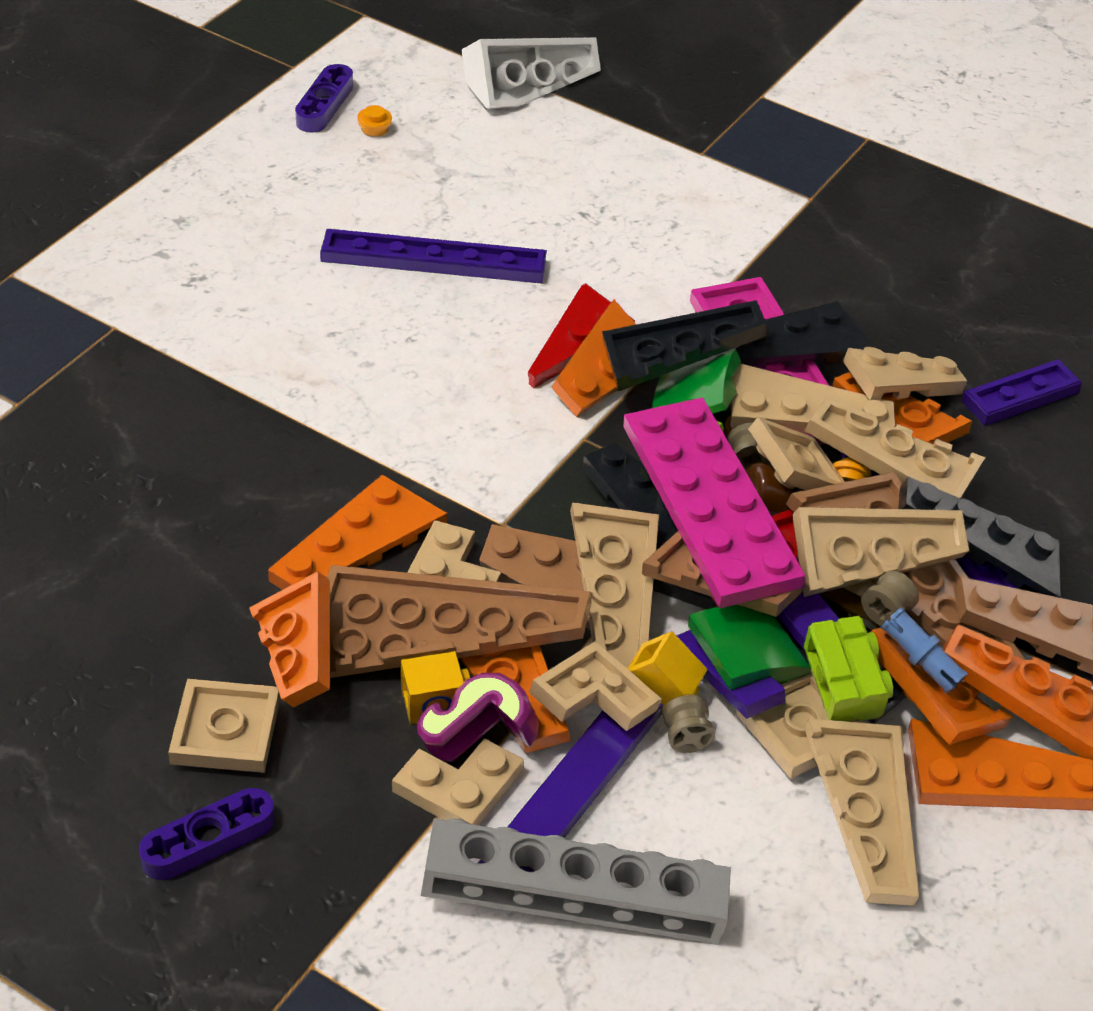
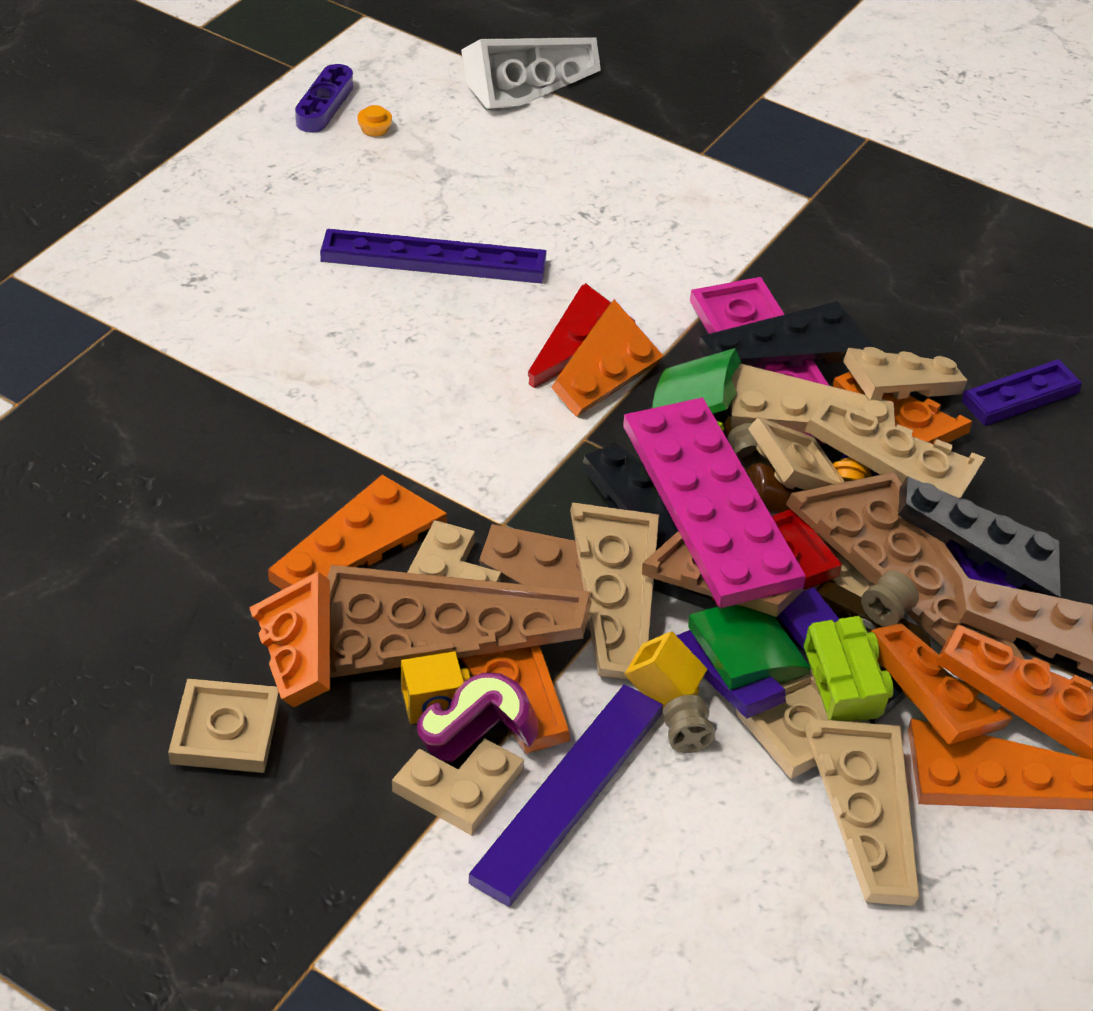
dark purple beam [139,788,275,880] -> none
light grey brick [421,818,731,945] -> none
tan plate [529,641,661,731] -> none
black wing [602,300,767,392] -> none
tan wing [793,507,969,597] -> none
medium blue pin [881,607,968,694] -> none

